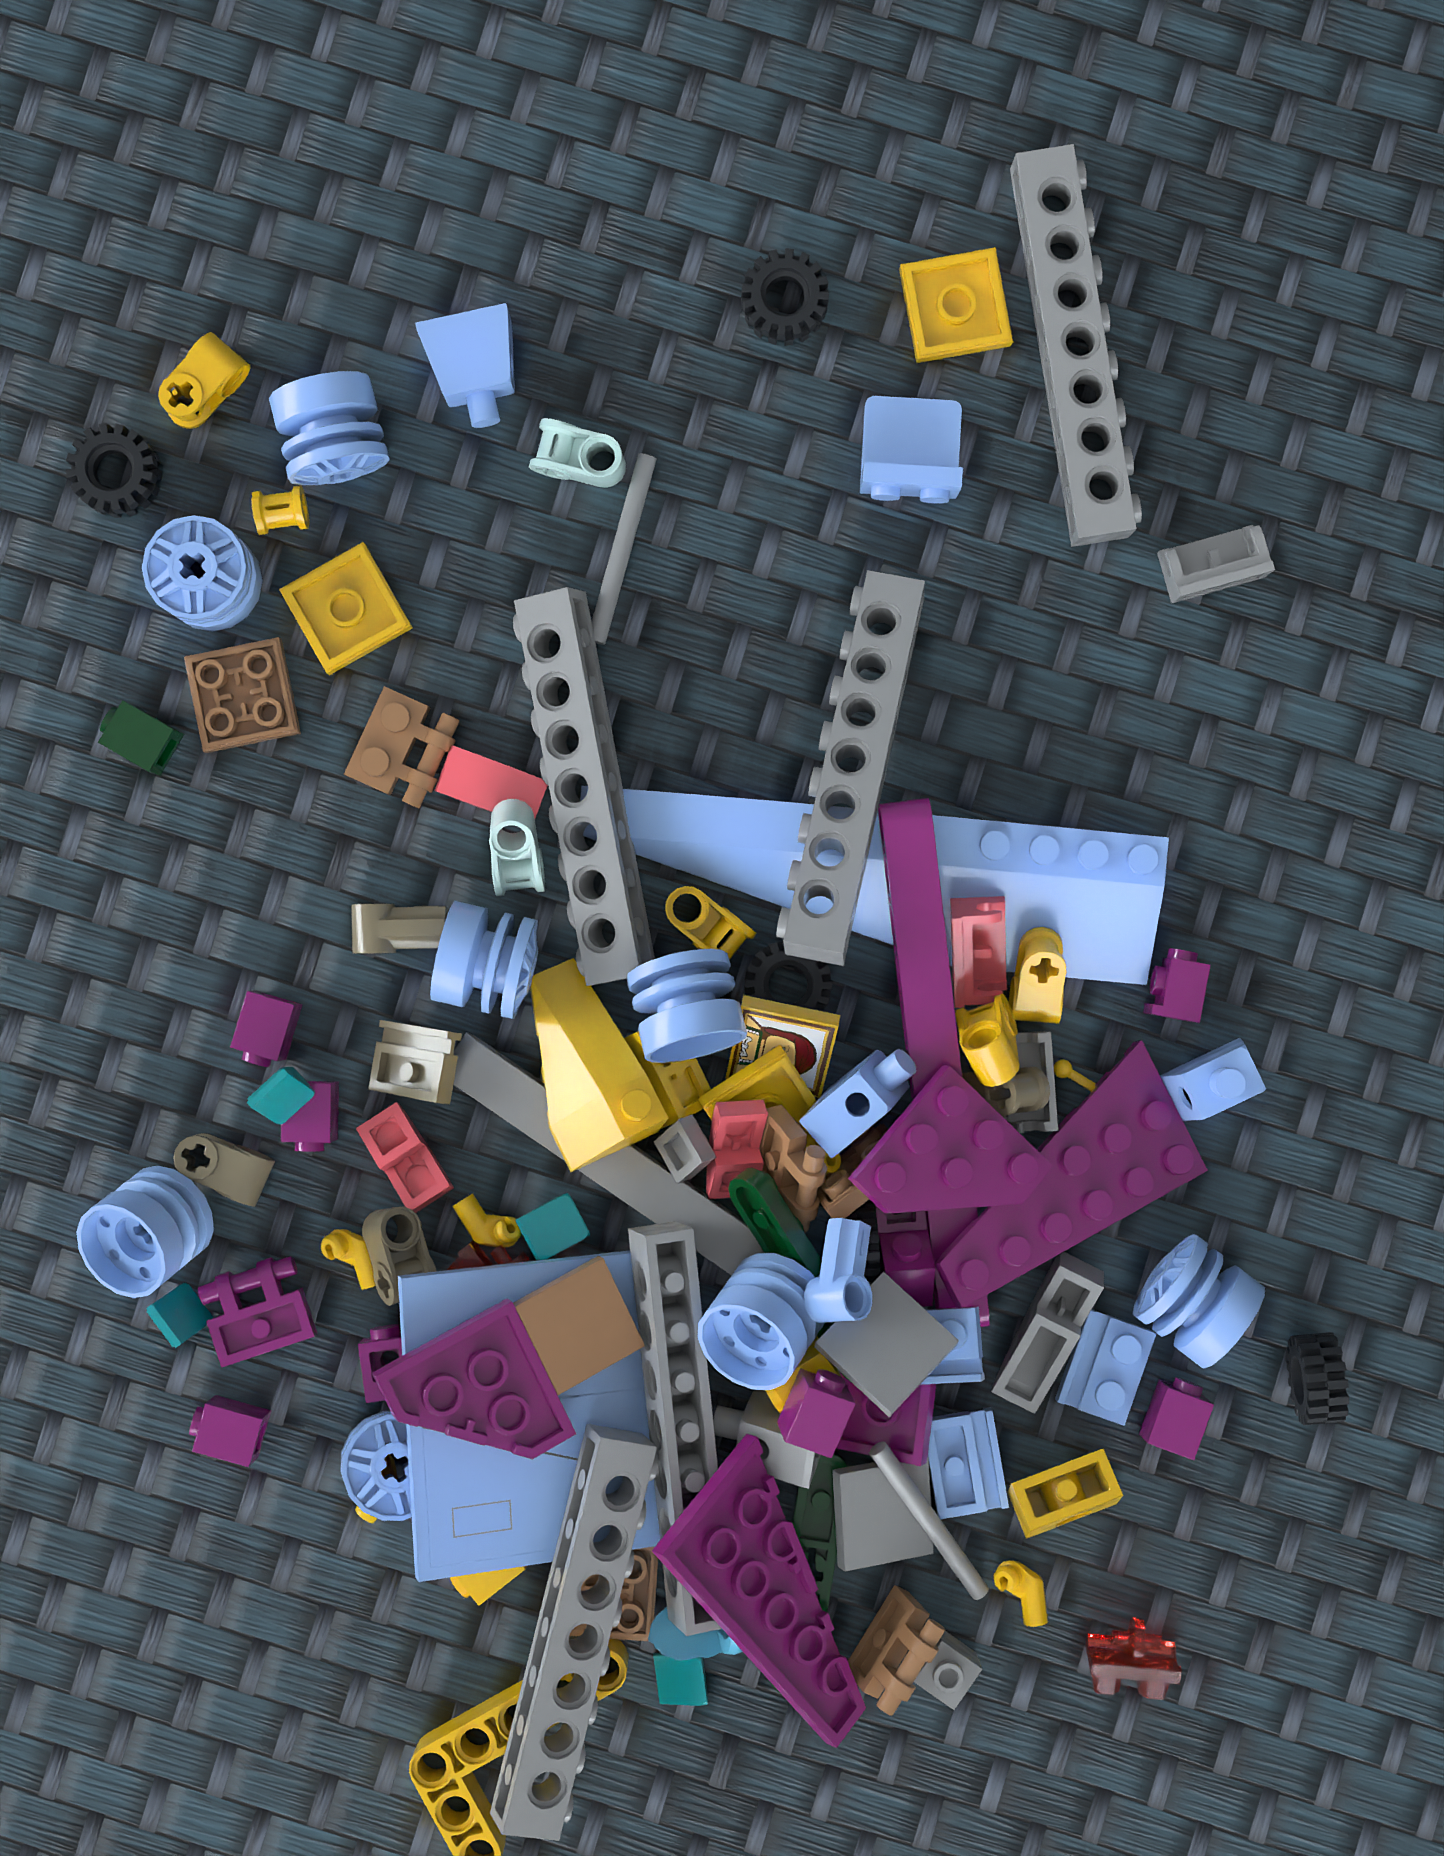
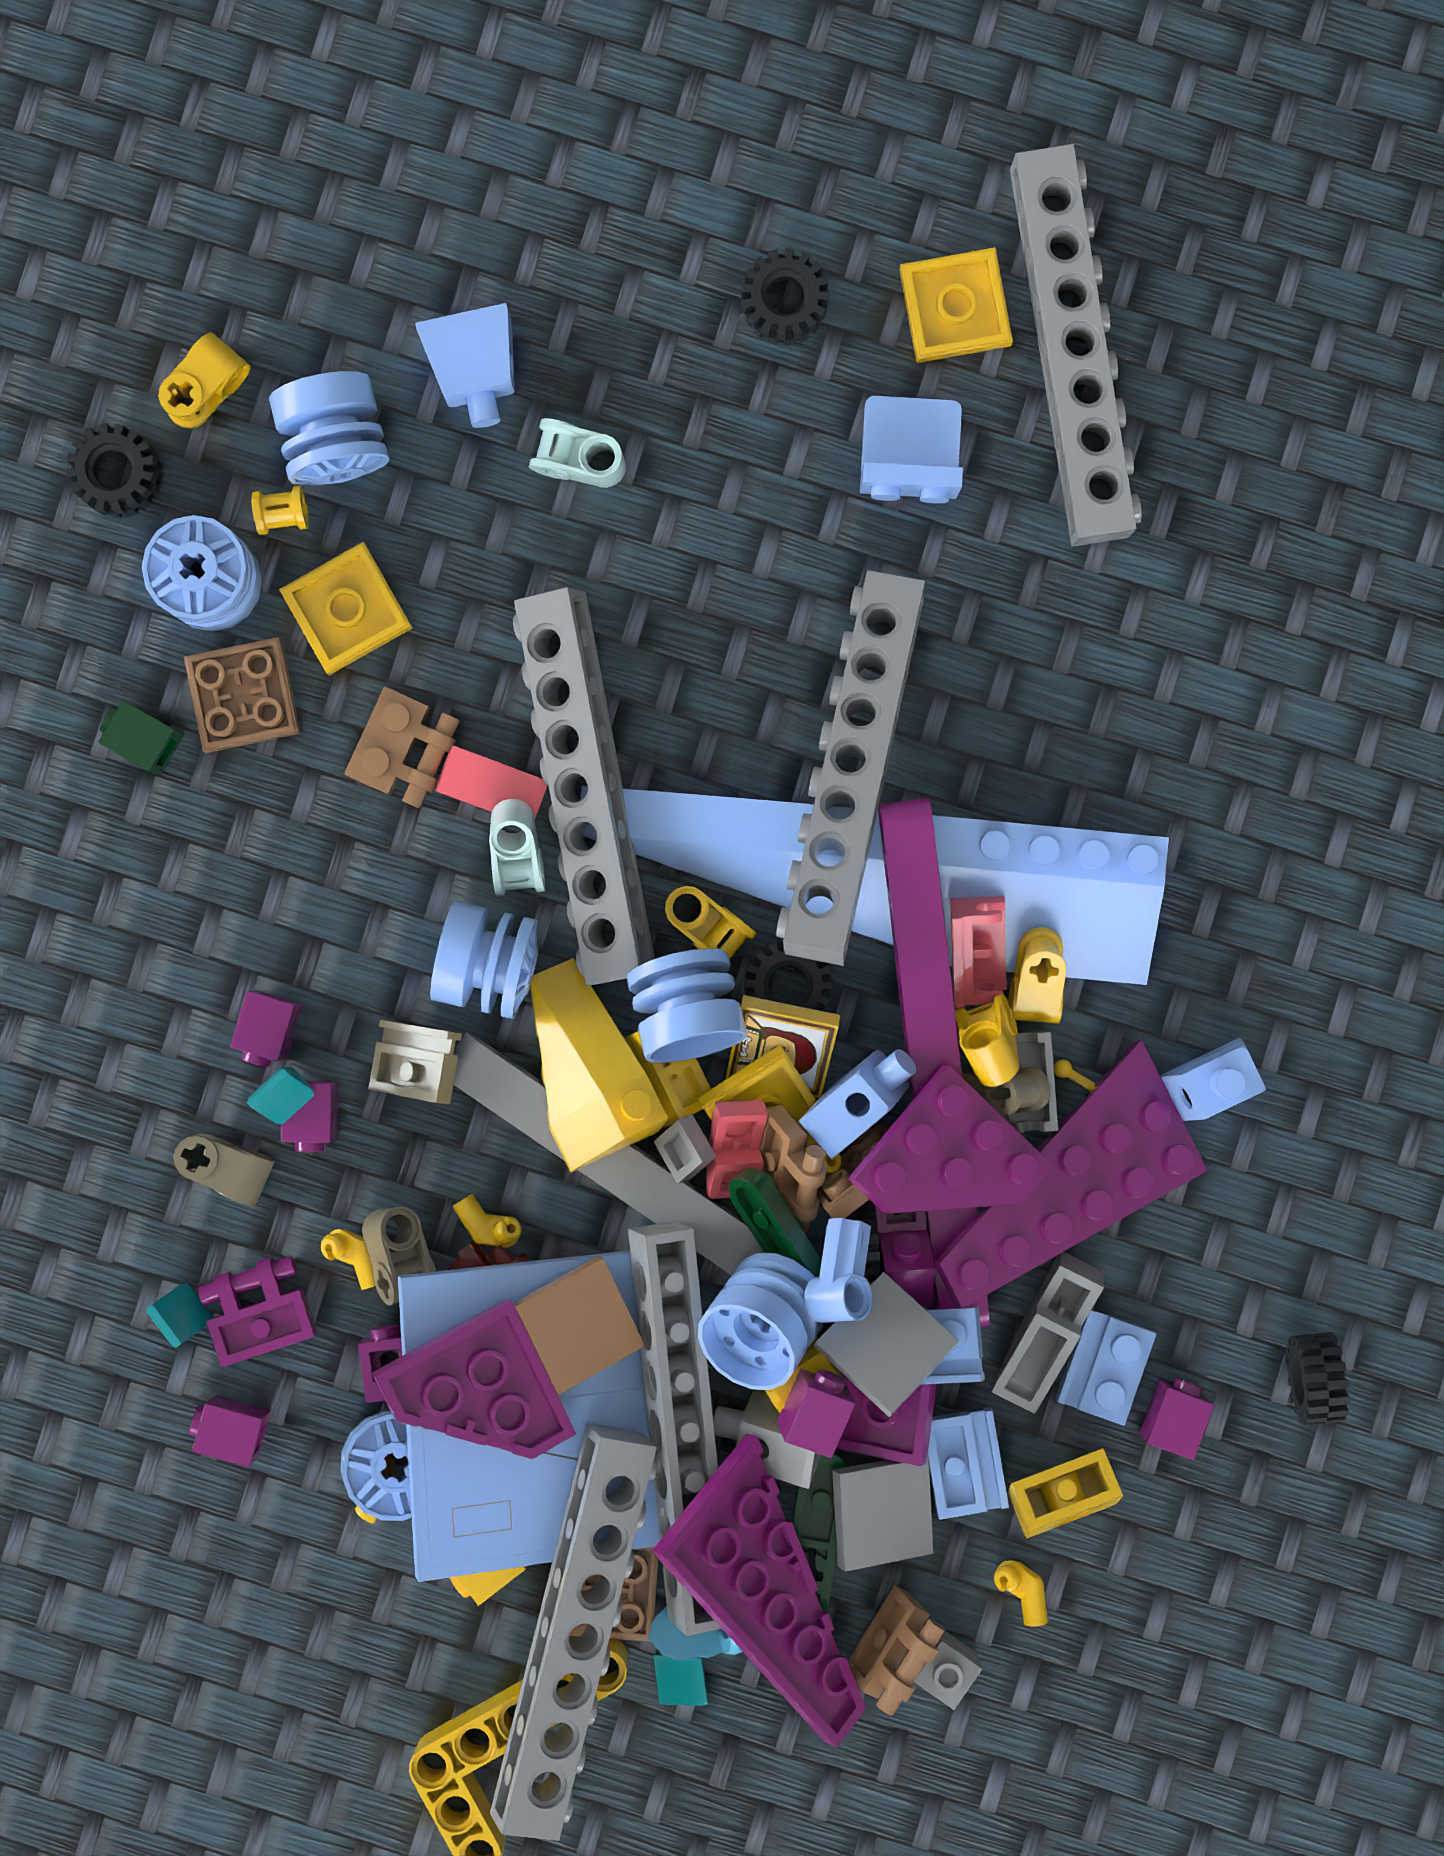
light blue wheel [77,1165,214,1298] -> none
dark tan piece [351,904,448,954] -> none
coral slope [356,1102,454,1213] -> none
teal slope [515,1193,590,1261] -> none
light grey bar [592,453,657,645] -> none
light grey bar [869,1442,989,1600] -> none
clear red hips [1085,1617,1182,1700] -> none
light blue wheel [1133,1234,1265,1369] -> none
magenta brick [1143,948,1211,1023] -> none
light grey hinge [1157,525,1275,604] -> none

